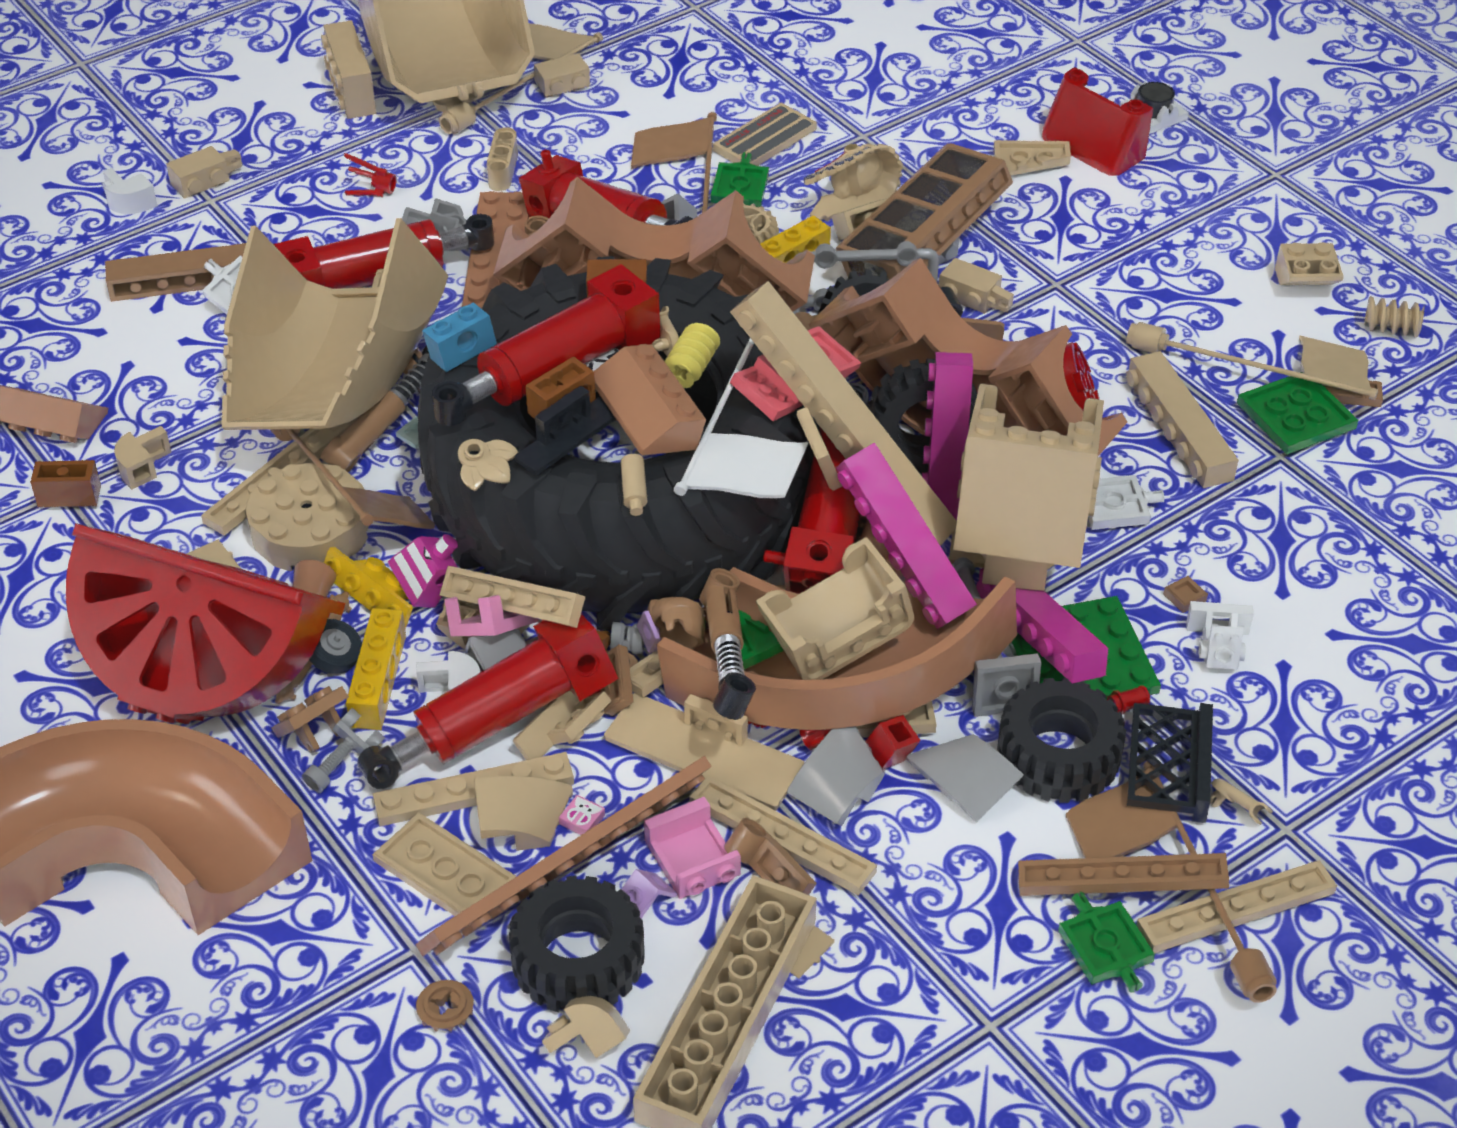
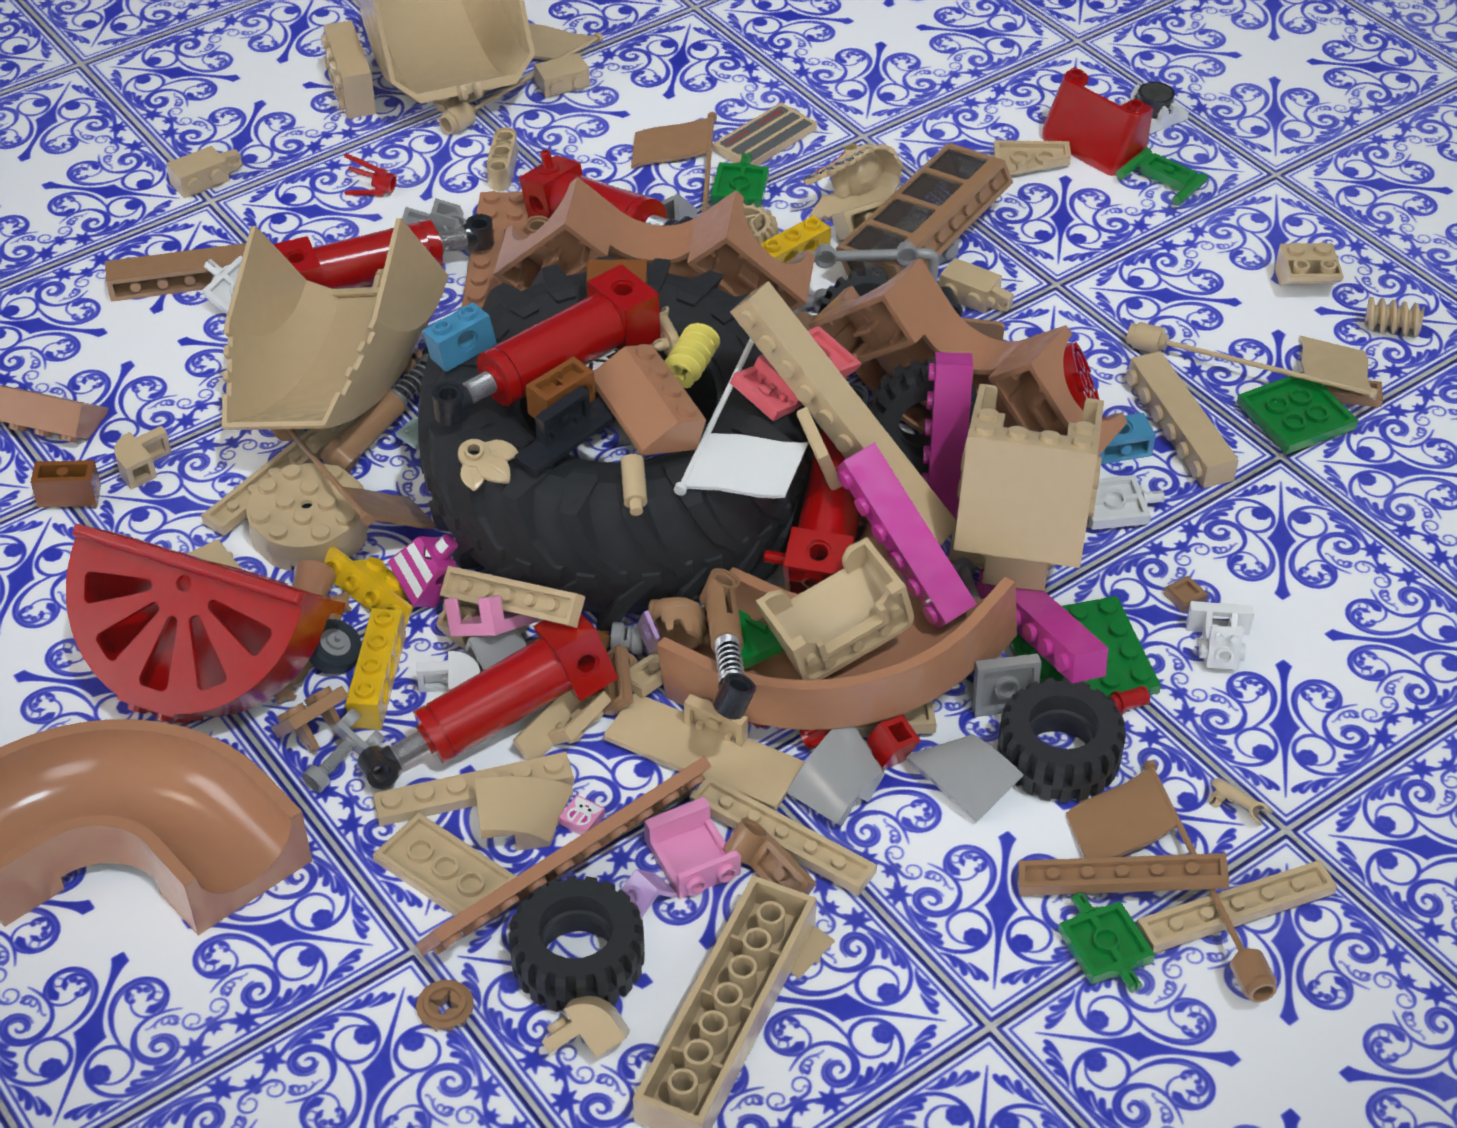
white brick [102,168,158,215] -> none
black fence [1127,703,1213,823] -> none
none -> dark azure brick [1098,413,1156,464]
none -> green plate [1116,147,1208,206]

